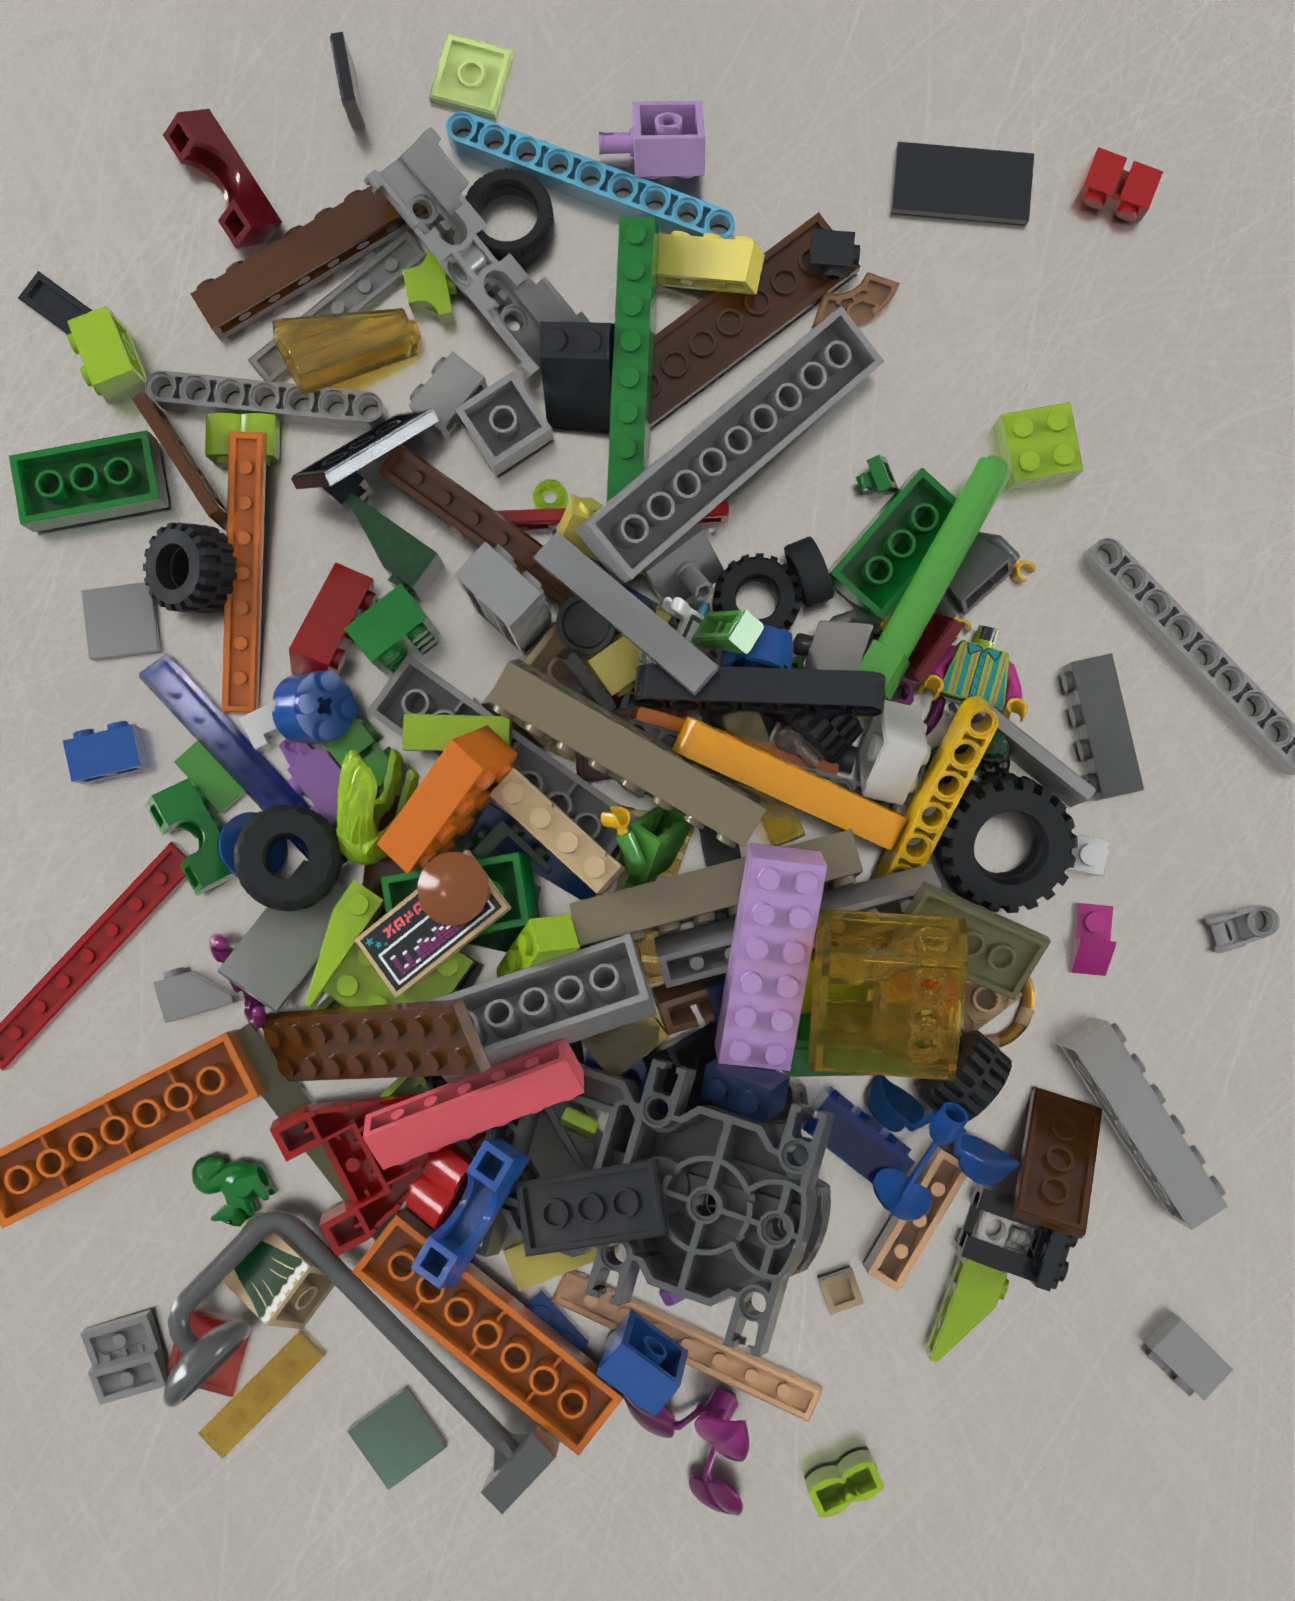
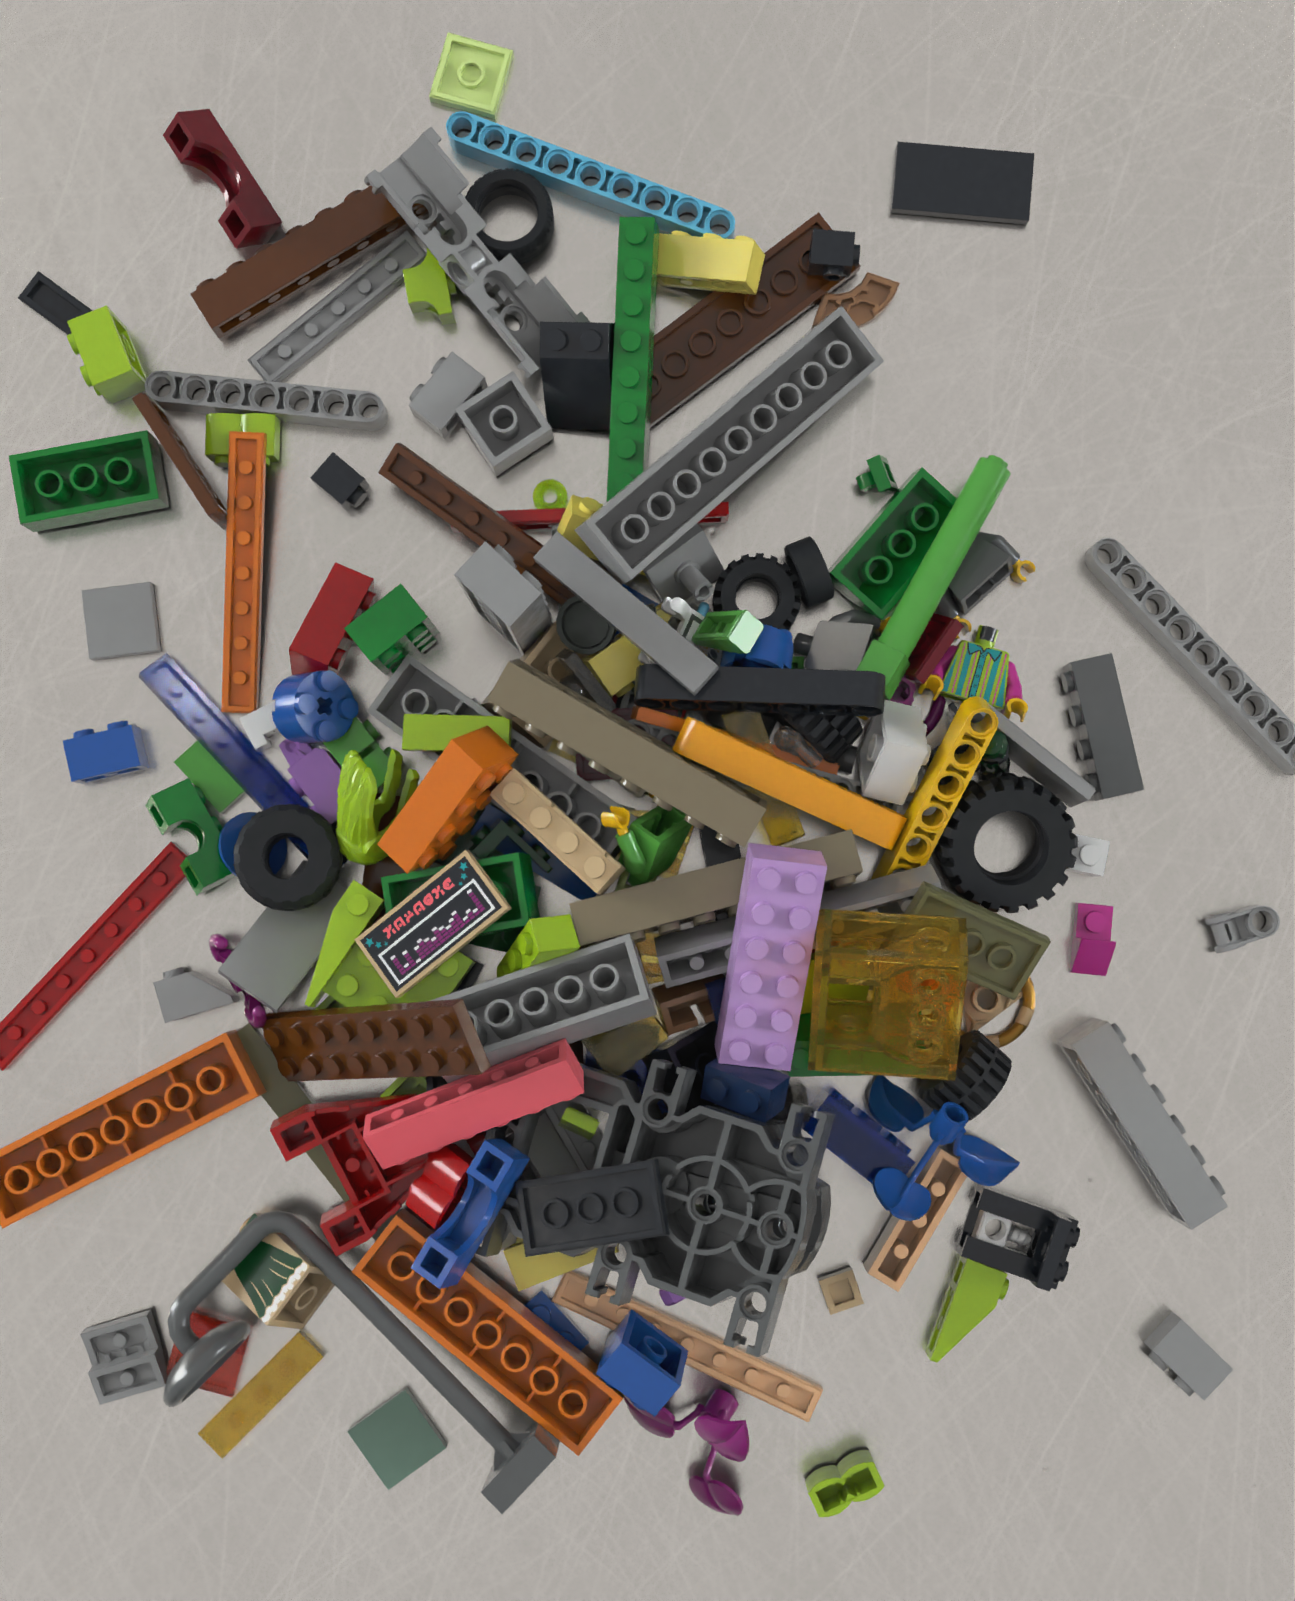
black tyre [143,522,237,613] -> none
green animal [191,1155,277,1226] -> none
clear yellow slope [272,308,421,396] -> none
black tile [291,409,439,489] -> none
black tile [329,31,365,129] -> none
dark green slope [347,492,445,599] -> none
dark orange dish [417,852,491,926] -> none
lavender brick [599,100,705,179] -> none
lime brick [994,402,1084,491] -> none
reddish brown tile [1012,1087,1103,1239] -> none
red piece [1076,147,1163,221] -> none

